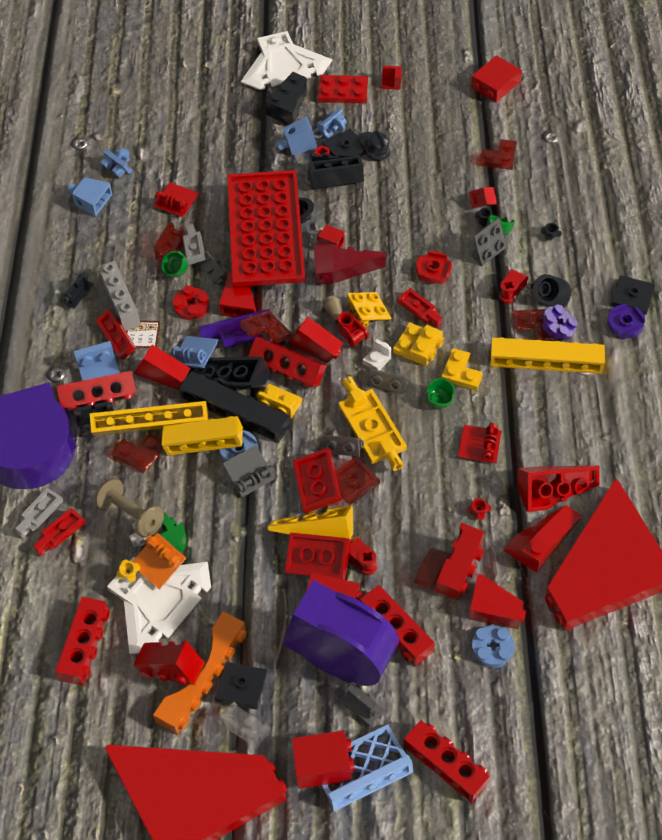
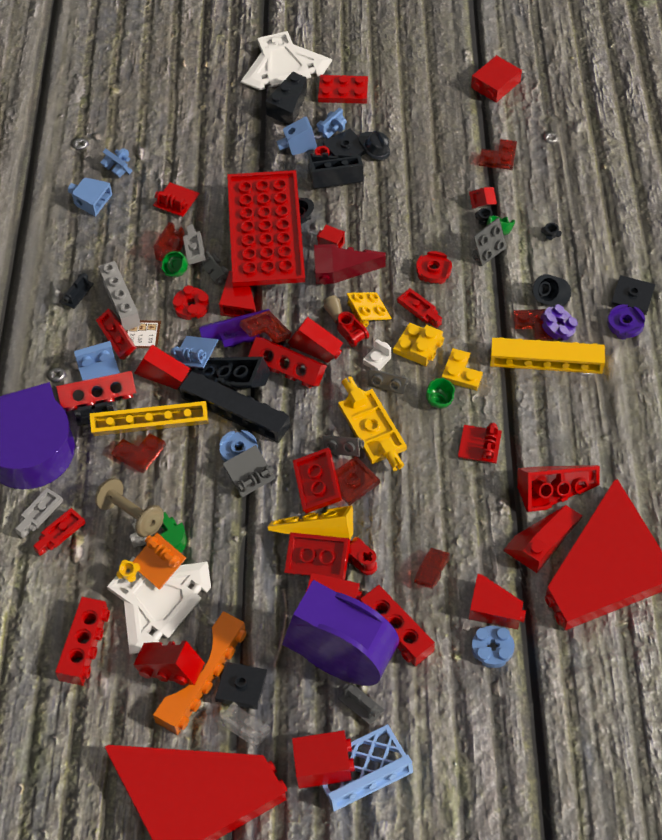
yellow brick [162,416,243,456] -> none
yellow bracket [257,384,302,418] -> none
red panel [381,65,402,90] -> none
red brick [403,720,490,803] -> none
red wedge [436,522,485,601] -> none
red plate [467,498,491,520] -> none
red piece [499,269,528,303] -> none

